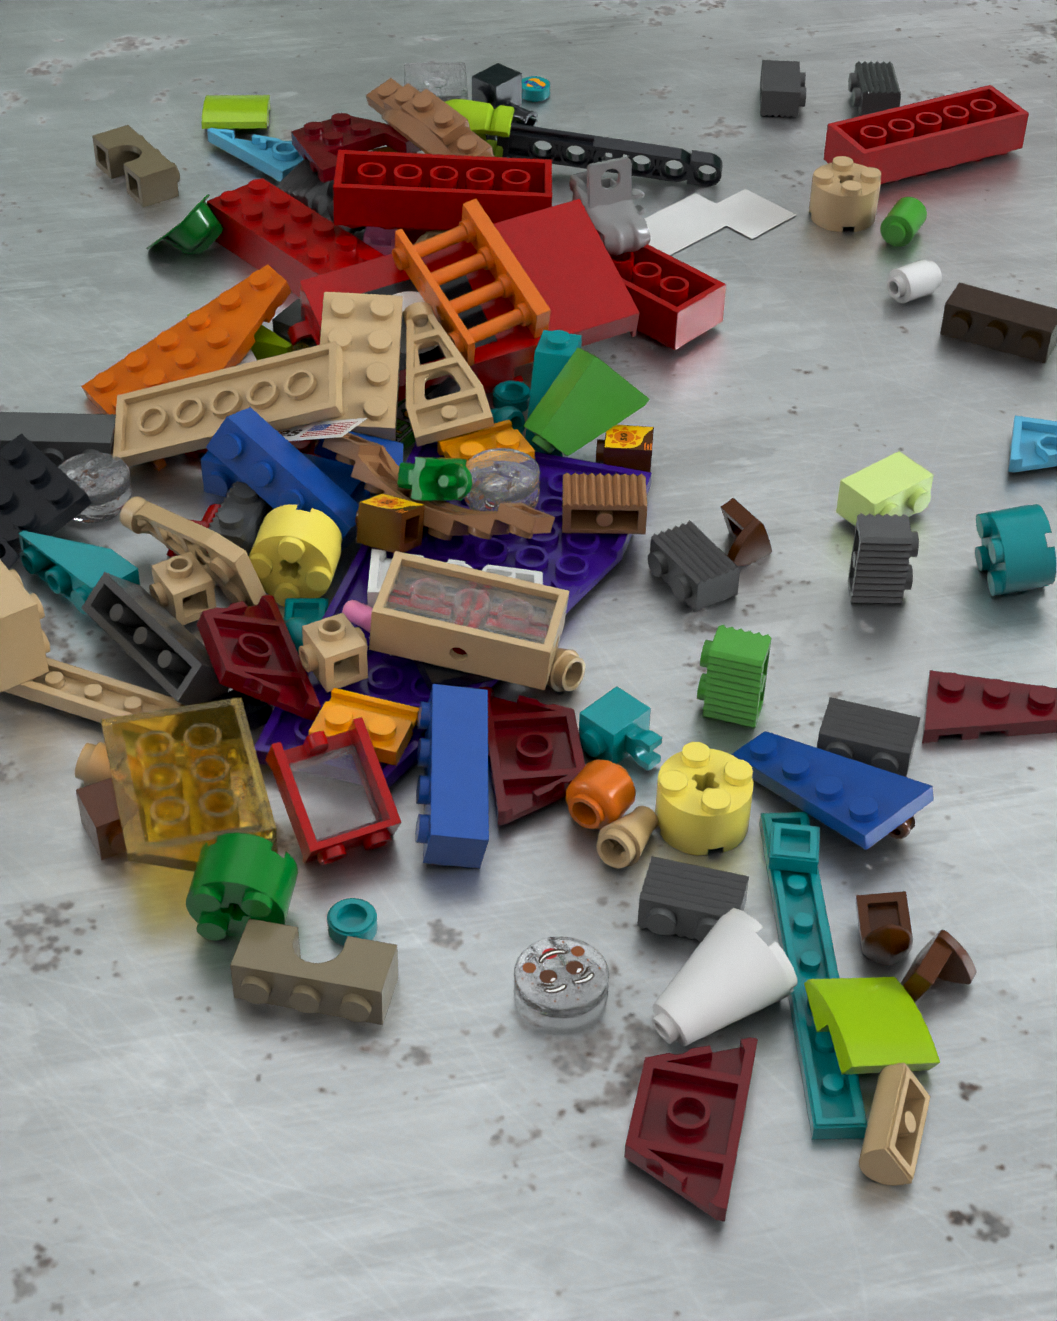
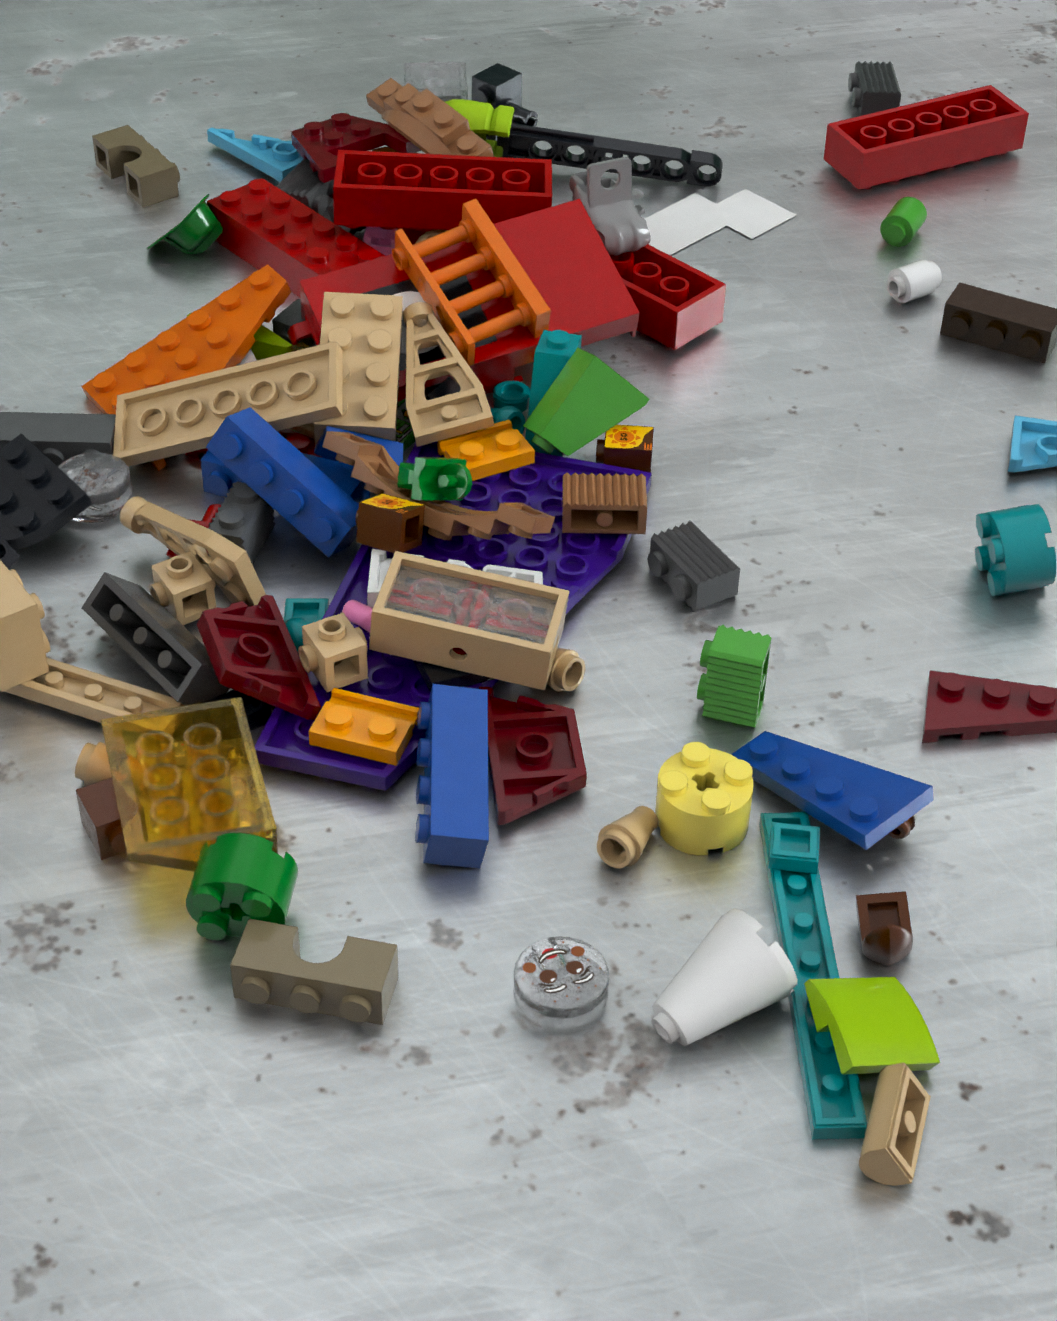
teal slope [18,530,140,614] -> none
lime slope [201,95,270,129] -> none
light yellow brick [249,504,342,607] -> none
window [265,717,402,865] -> none
sticker [278,418,367,441] -> none
teal tile [327,898,378,946] -> none
clear head [464,448,540,511] -> none
teal tile [522,76,550,102] -> none
orange head [565,759,636,830] -> none
teal brick [579,686,662,771] -> none
dark red wing [624,1037,758,1222] -> none
dark grey brick [637,856,749,942] -> none
reddish brown tile [721,498,772,566] -> none
dark grey brick [760,60,806,118] -> none
tan brick [809,156,881,232] -> none
dark grey brick [817,697,920,777] -> none
yellowish green brick [836,451,934,526] -> none
dark grey brick [847,513,919,604] -> none
reddish brown tile [901,930,977,1003] -> none

